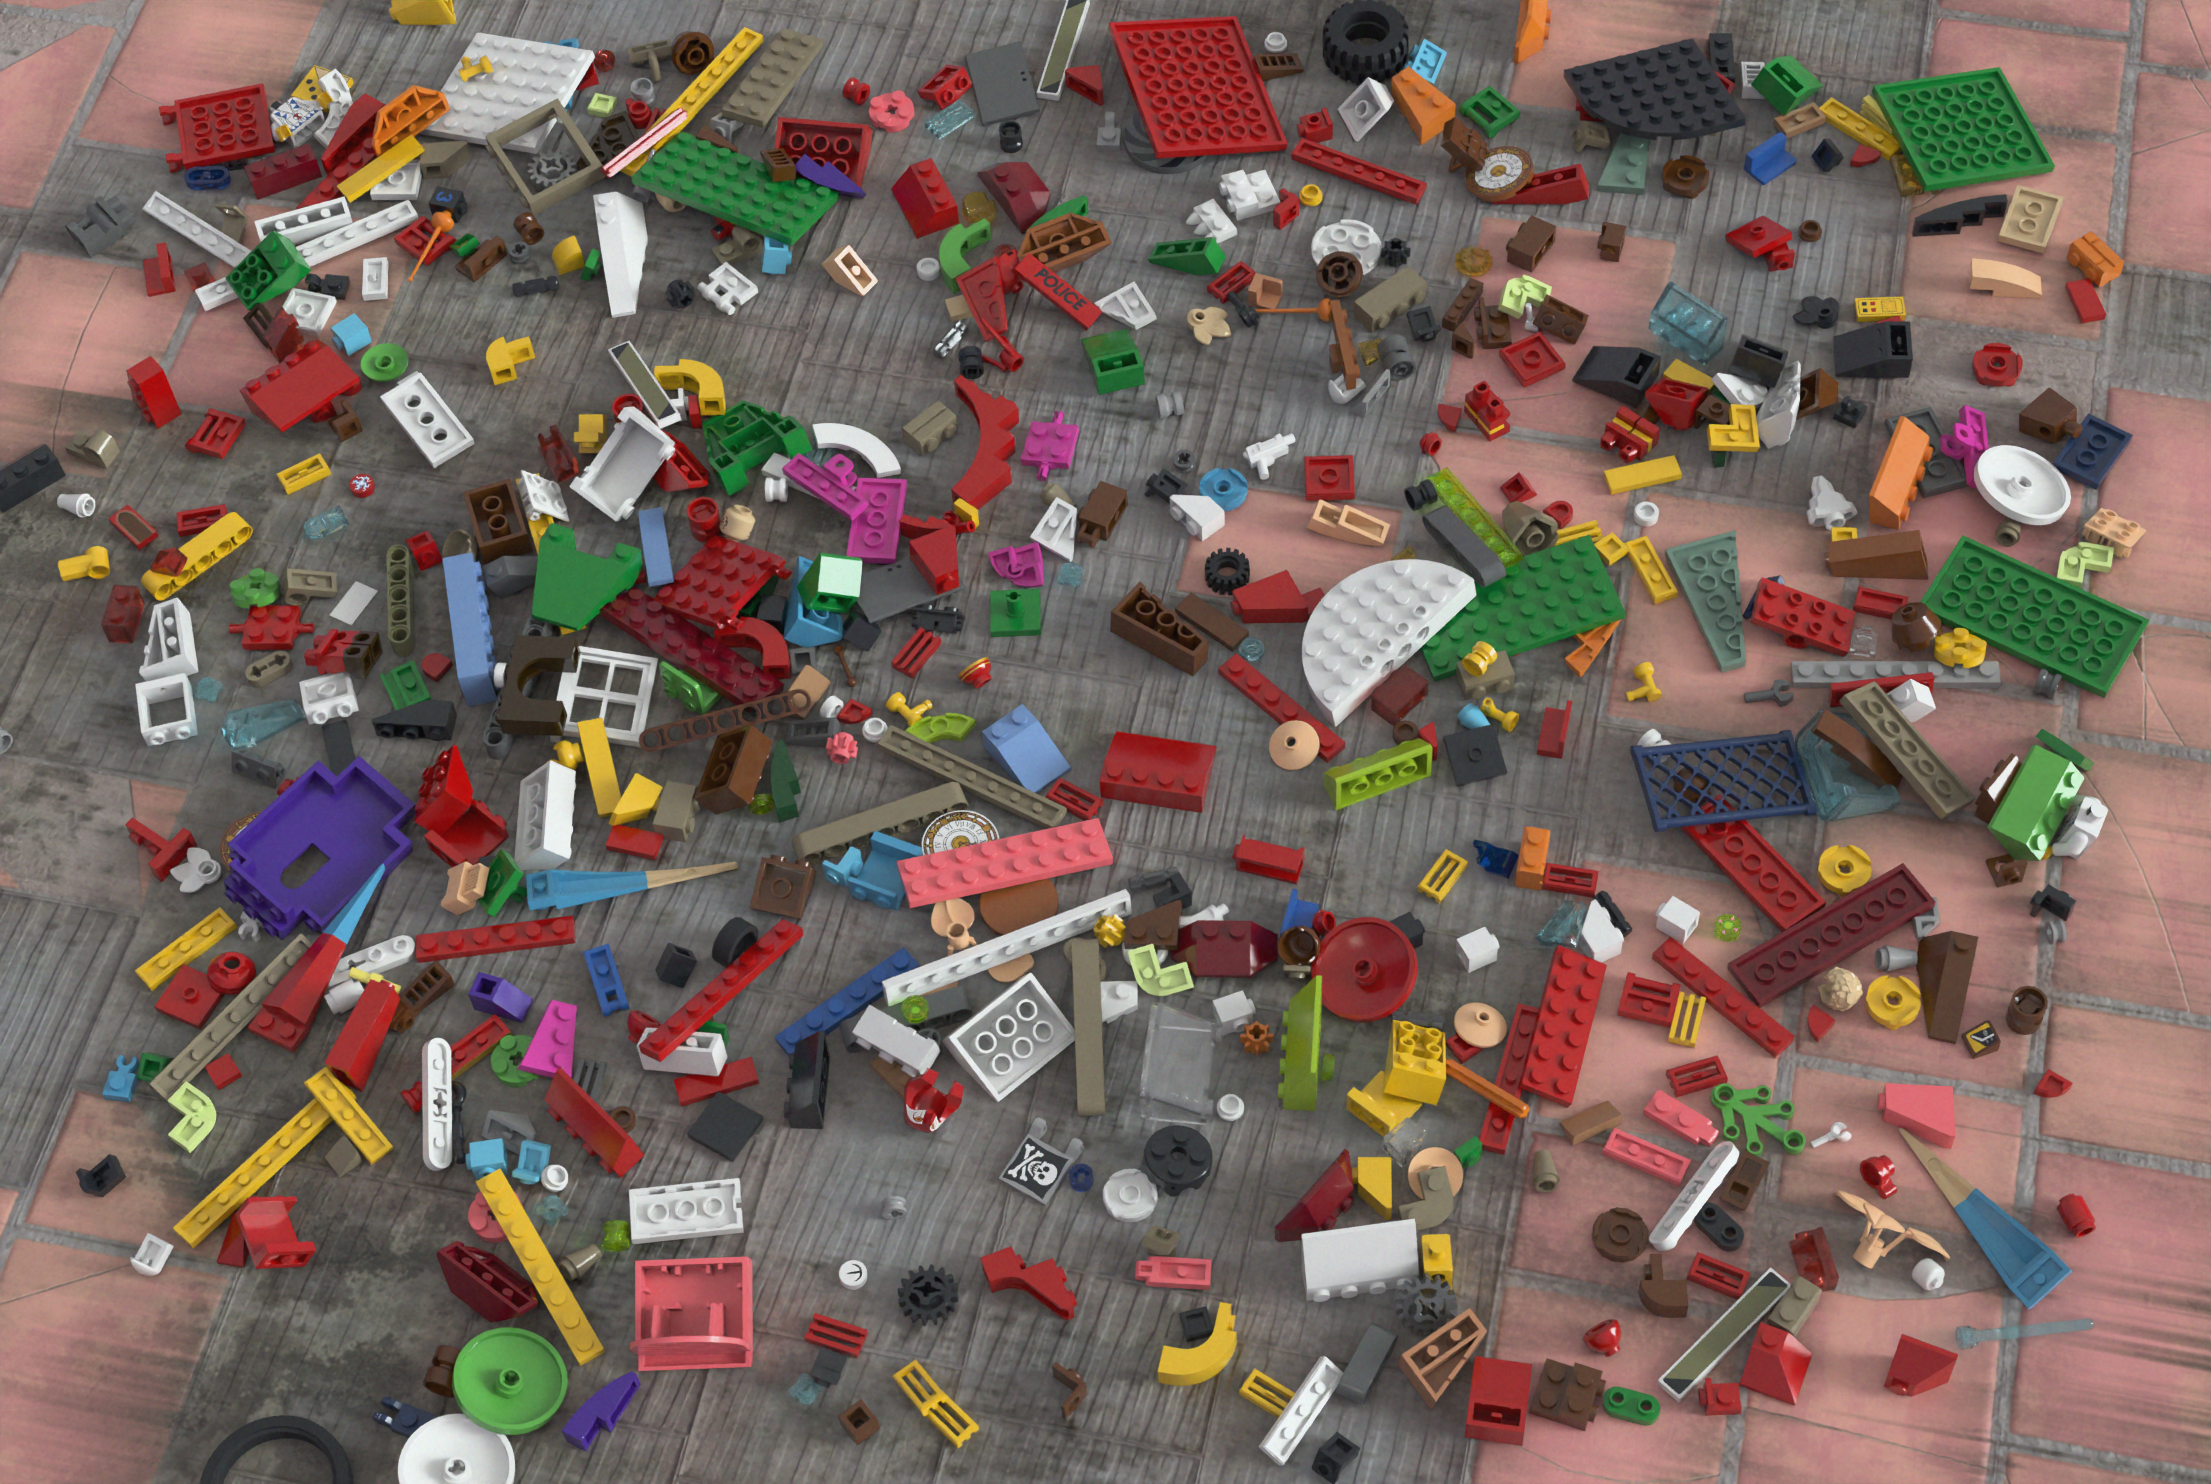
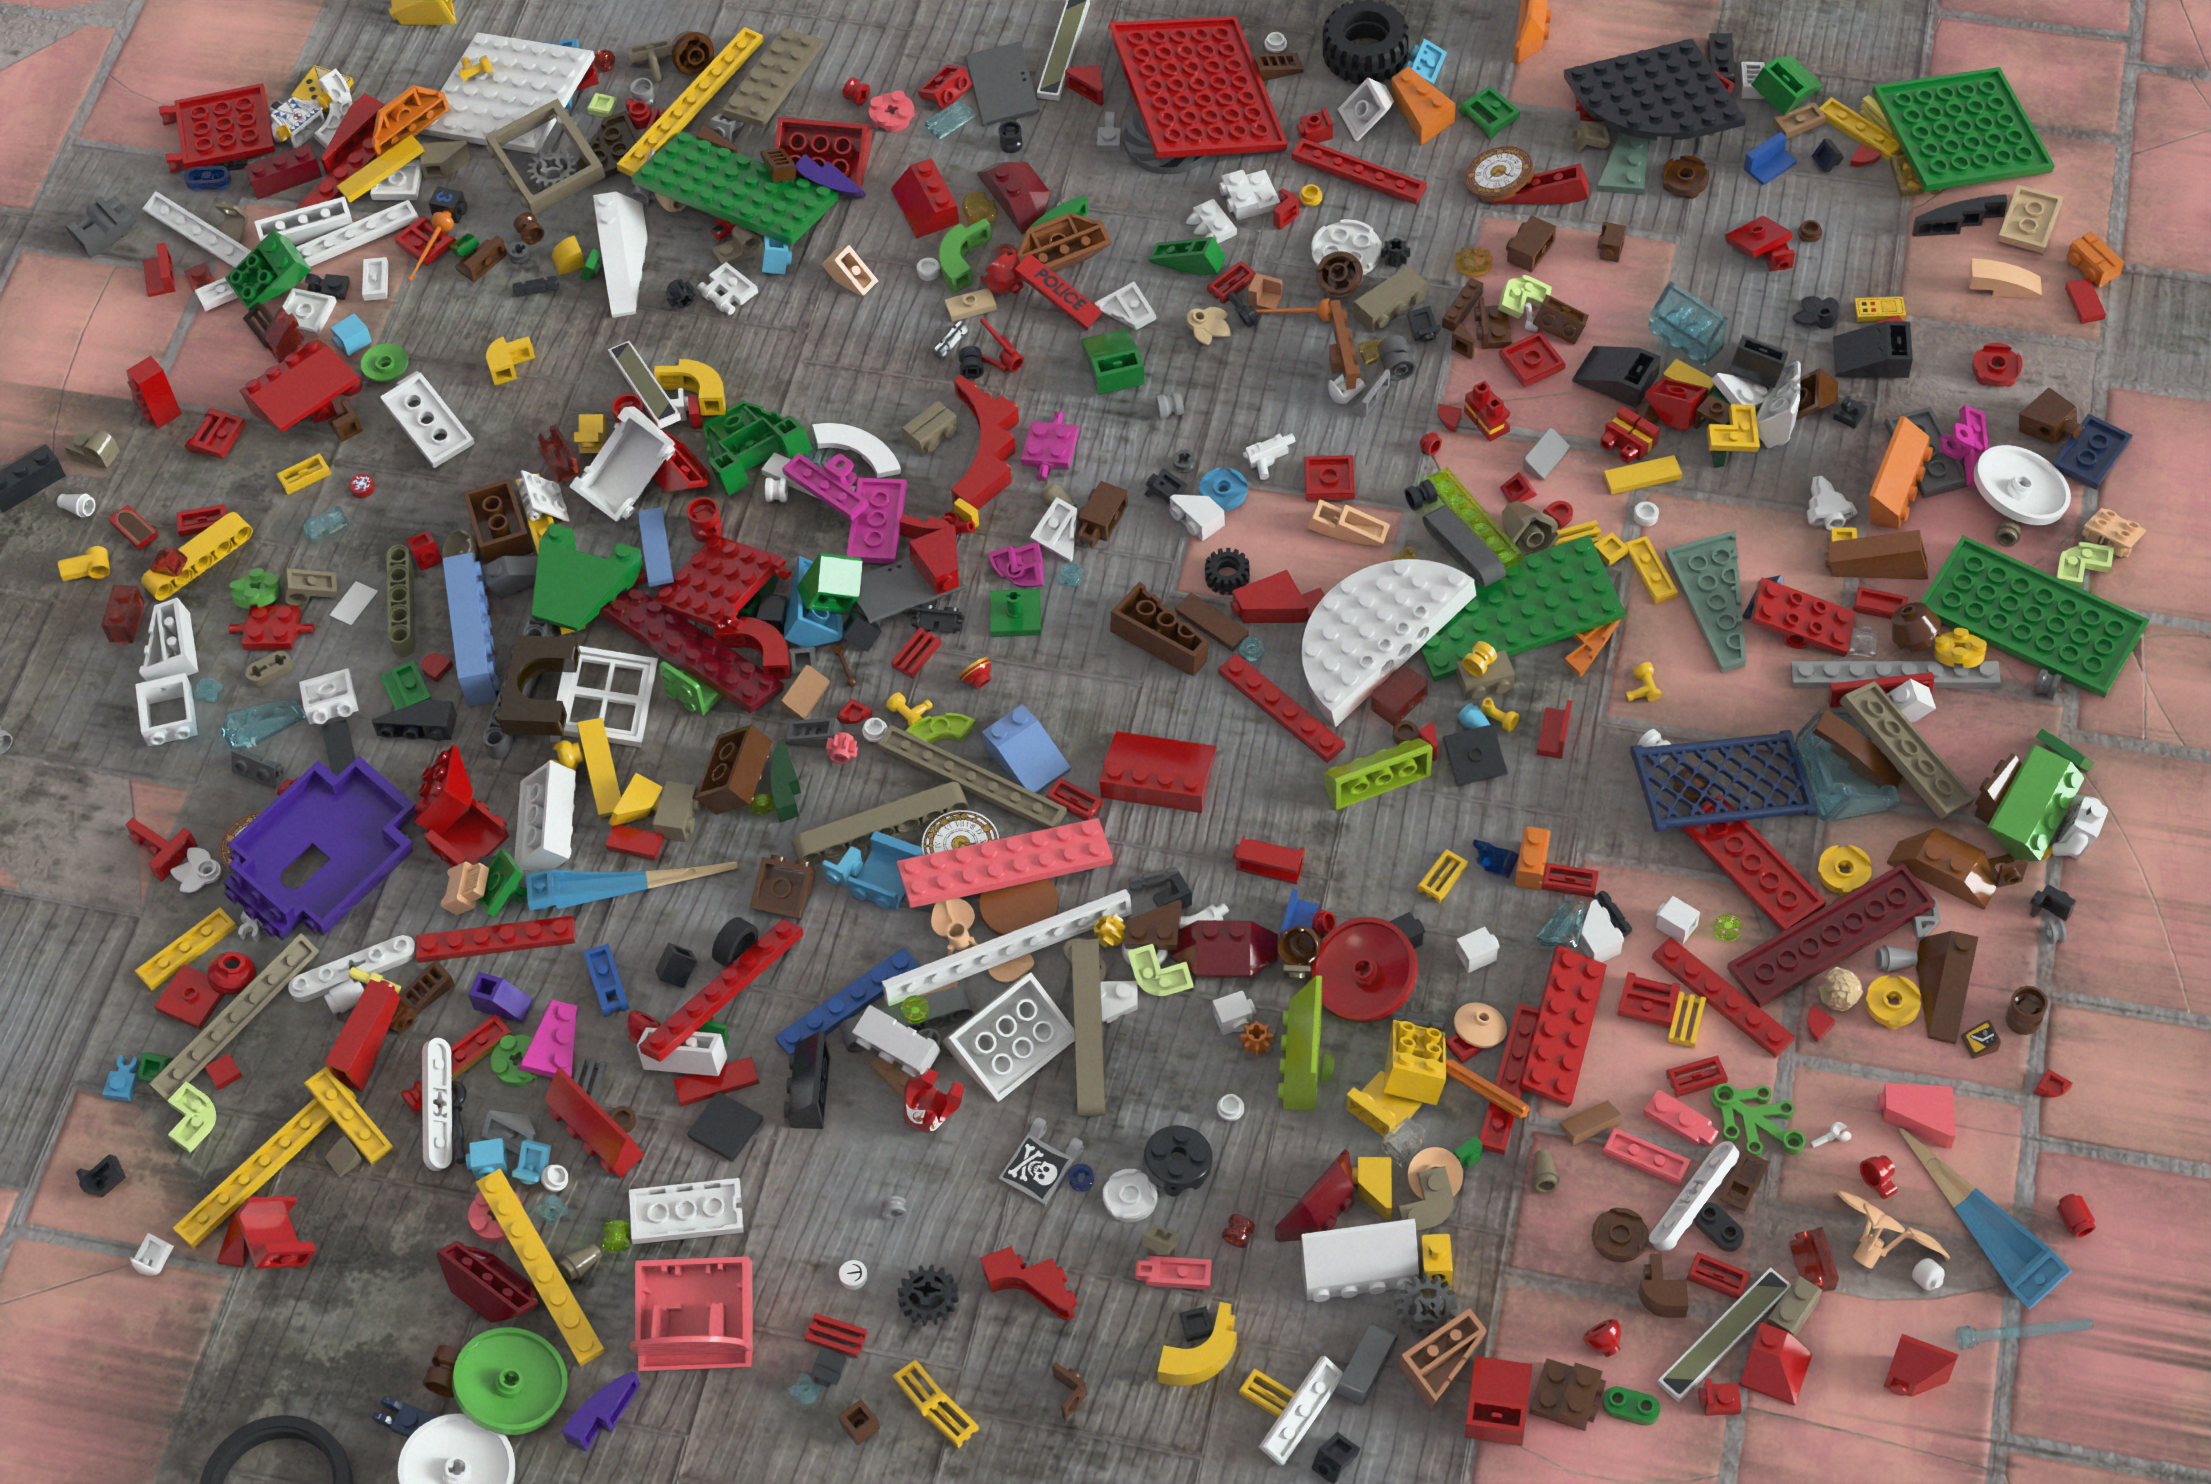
red plate [248,863,385,1053] -> none
hips [304,629,383,679] -> none
white tile [494,663,509,688] -> none
axle [601,108,688,178] -> none
reddish brown beam [639,689,812,752] -> none
tan head [719,505,755,542] -> none
white tile [820,696,843,718] -> none
red wing [955,256,1008,342] -> none
clear windscreen [1139,1002,1223,1125] -> none
light nougat dish [1269,720,1319,770] -> none
reddish brown piece [1440,117,1487,173] -> none
dark grey bar [1744,679,1794,707] -> none
none -> clear red wheel [1222,1214,1256,1248]
none -> light grey slope [1523,428,1571,481]
none -> dark orange wedge [1887,828,1996,910]

